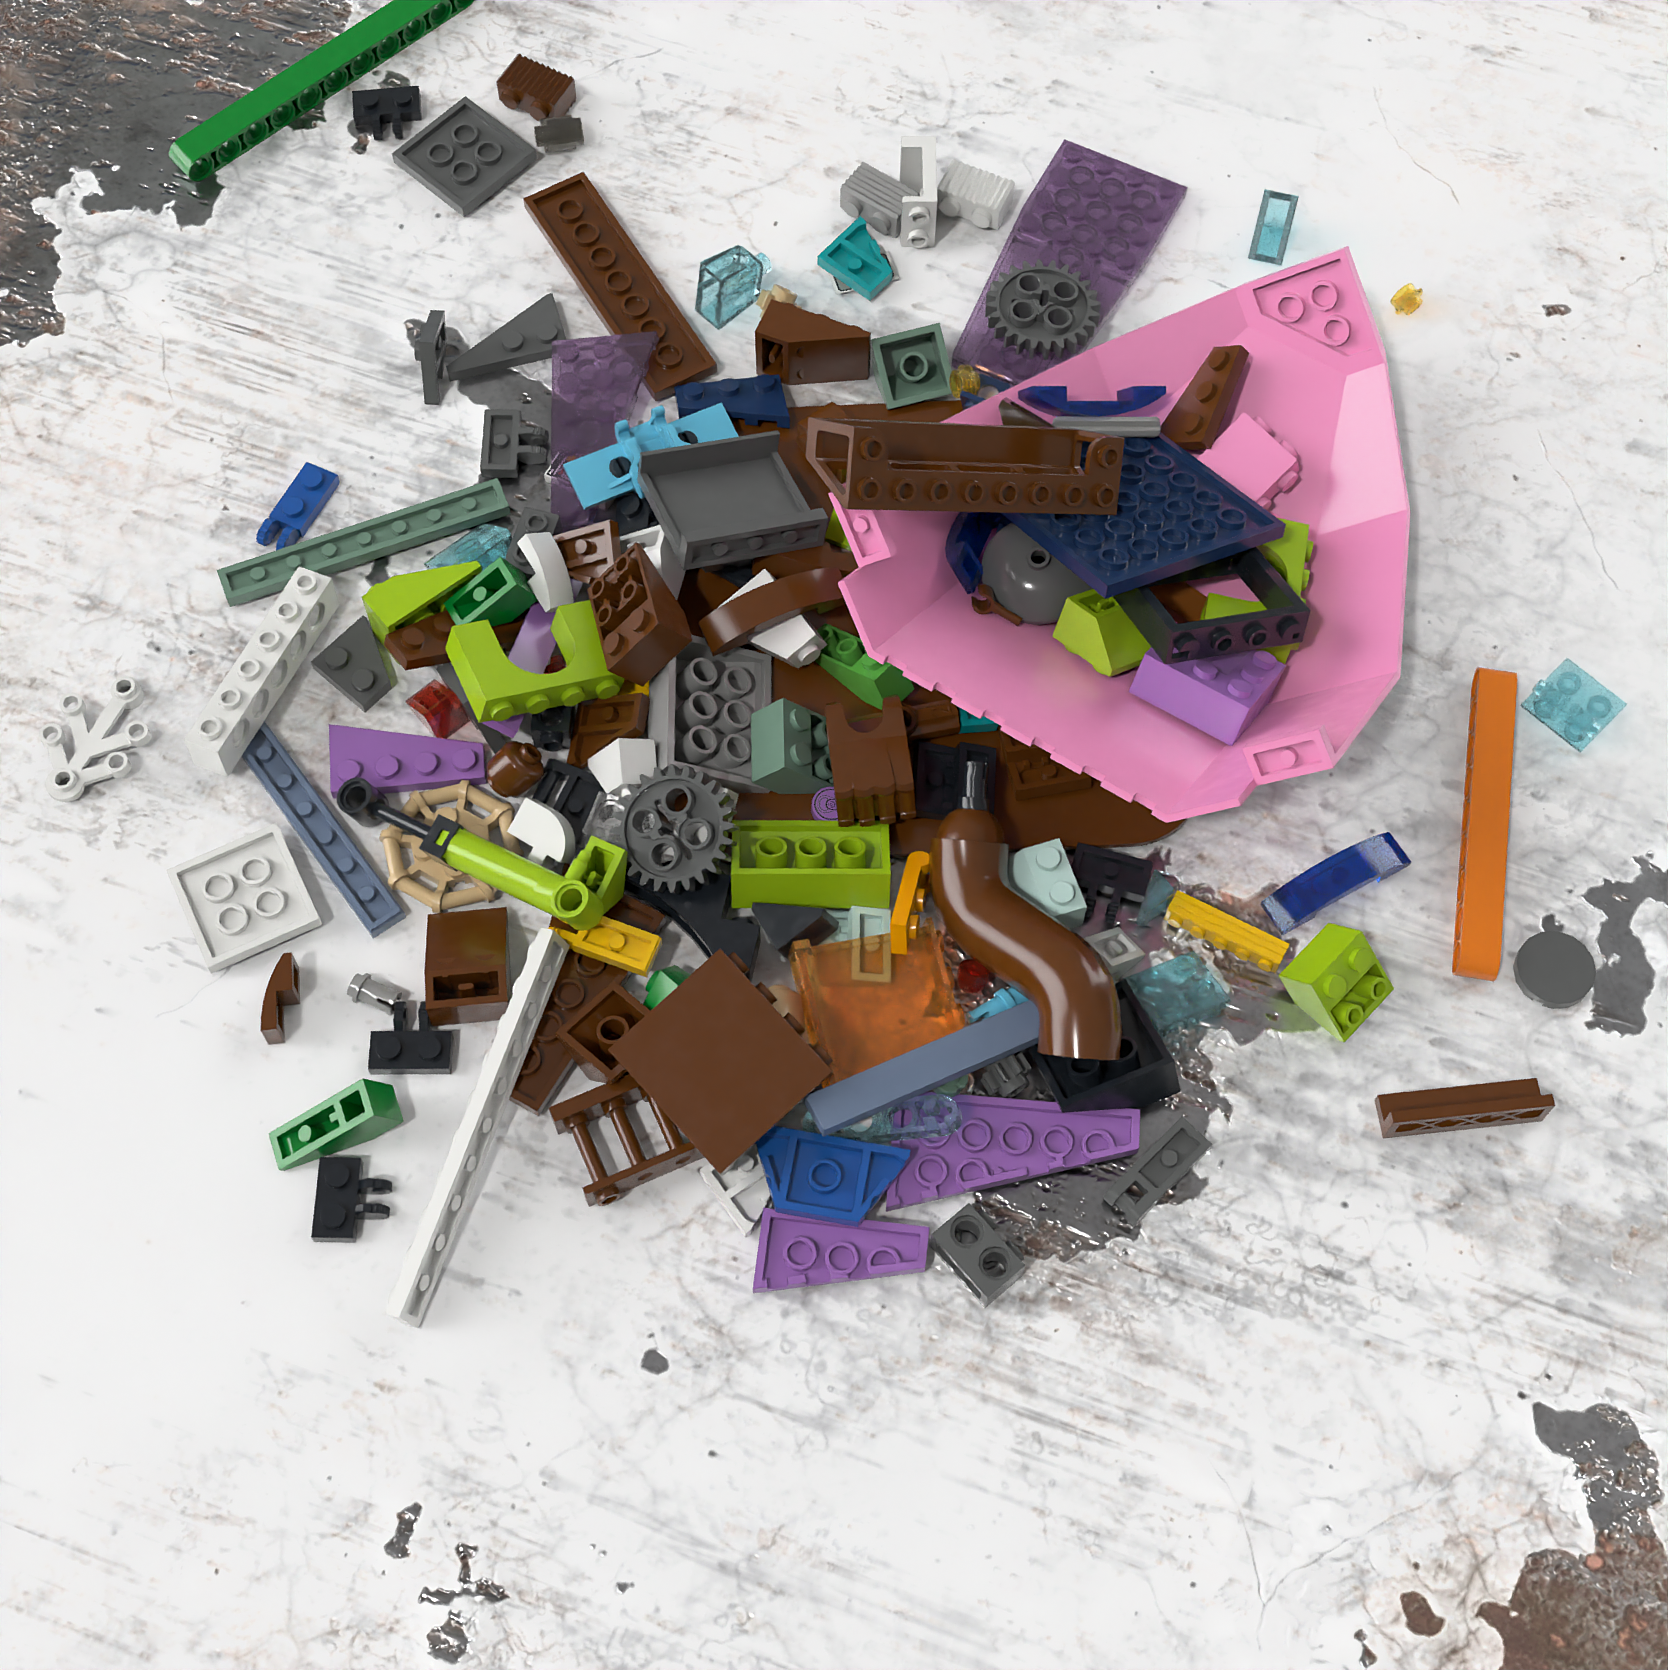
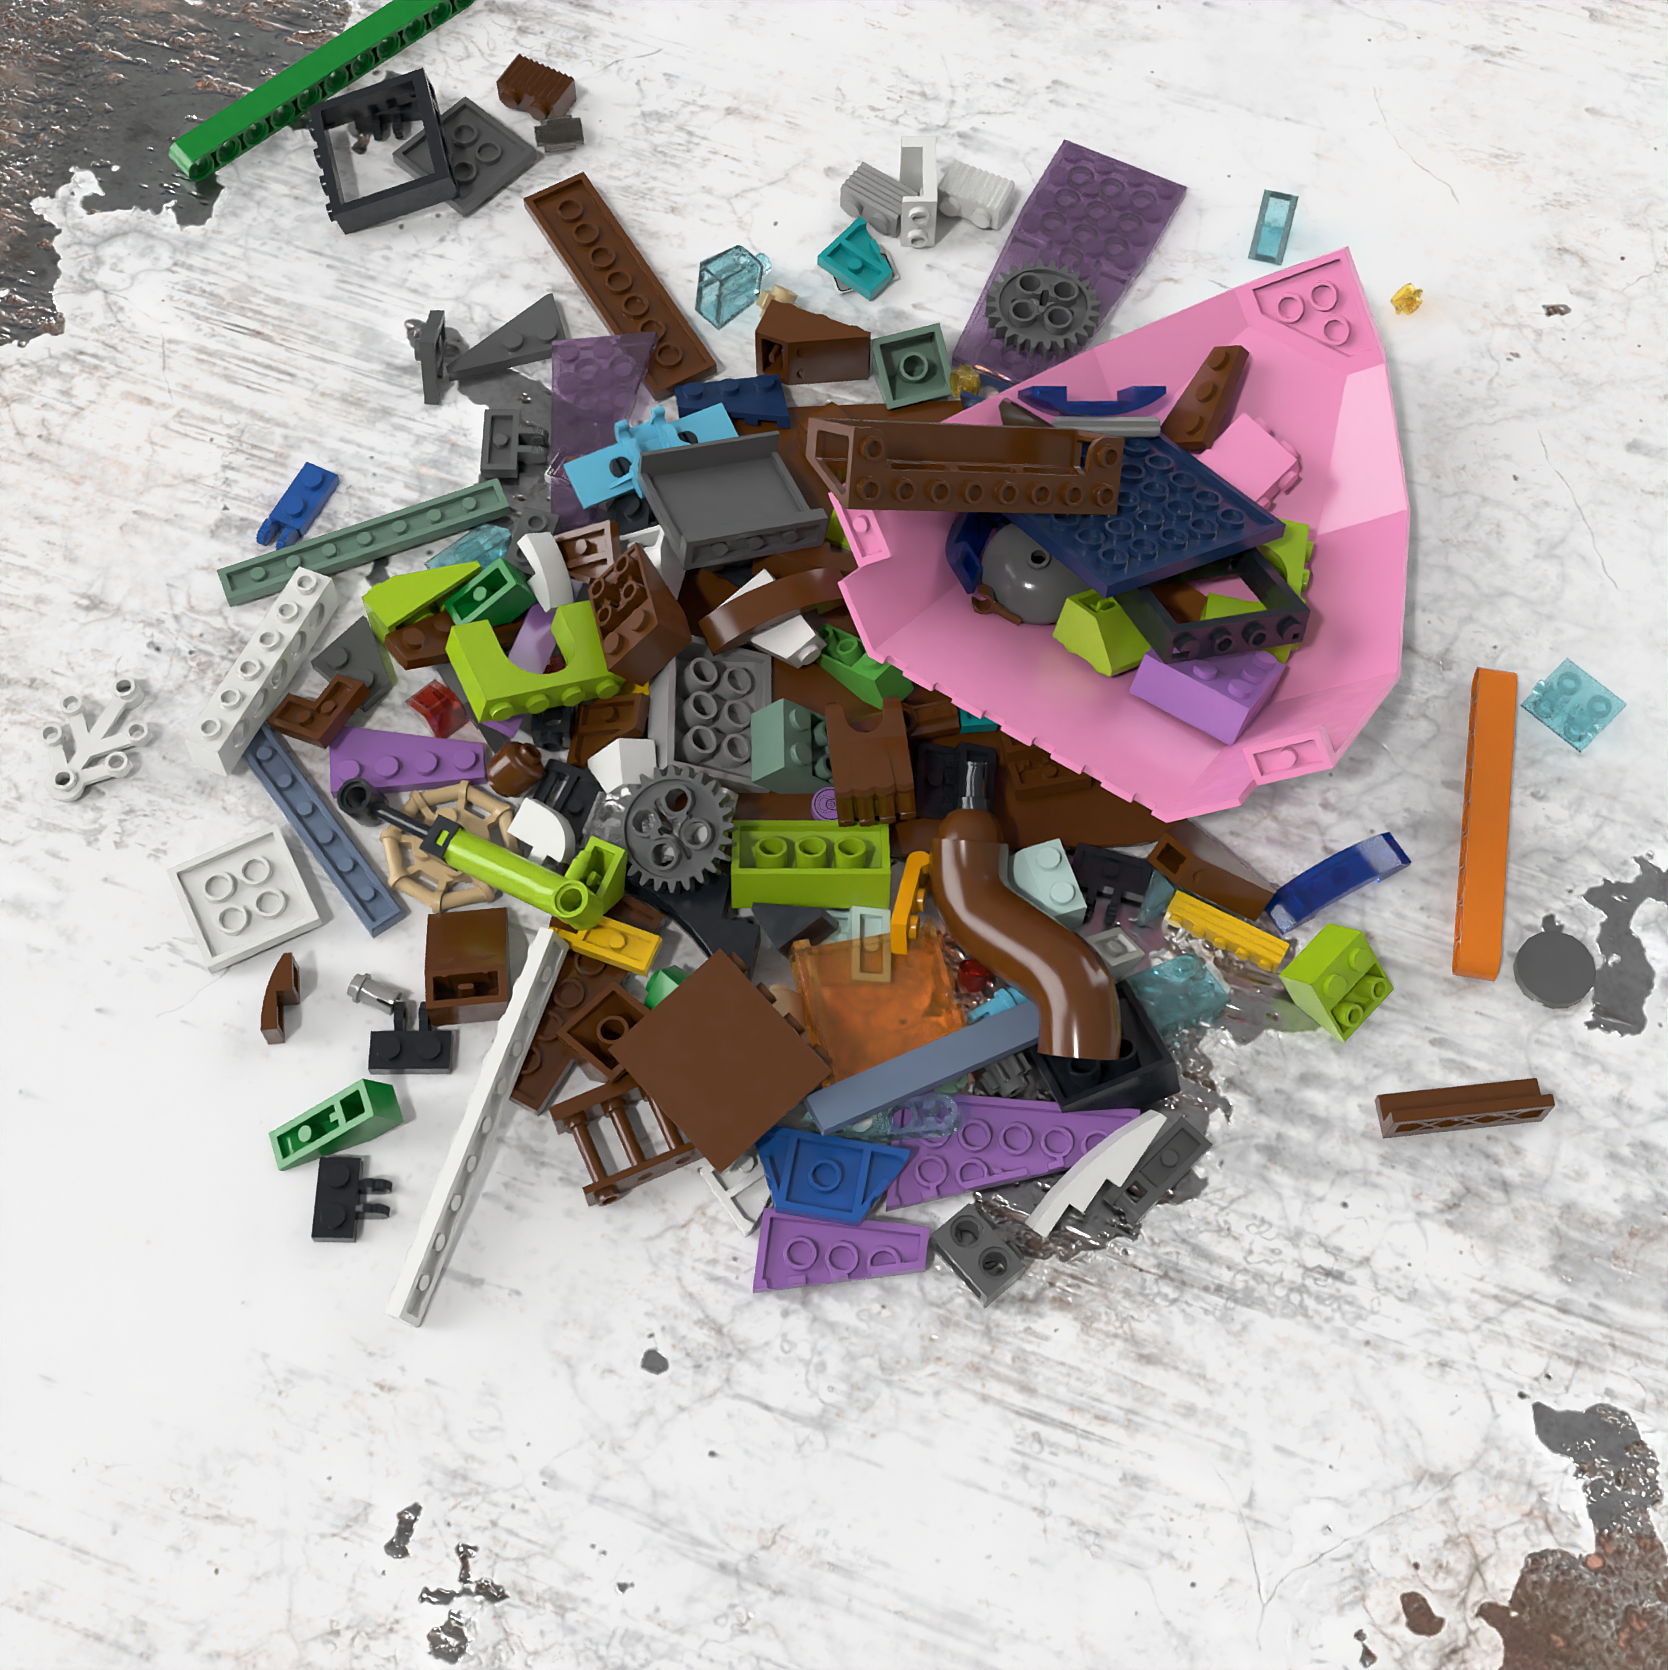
none -> reddish brown plate [266,674,370,749]
none -> black window [307,68,461,235]
none -> white slope [1025,1109,1167,1238]
none -> reddish brown slope [1146,818,1276,922]

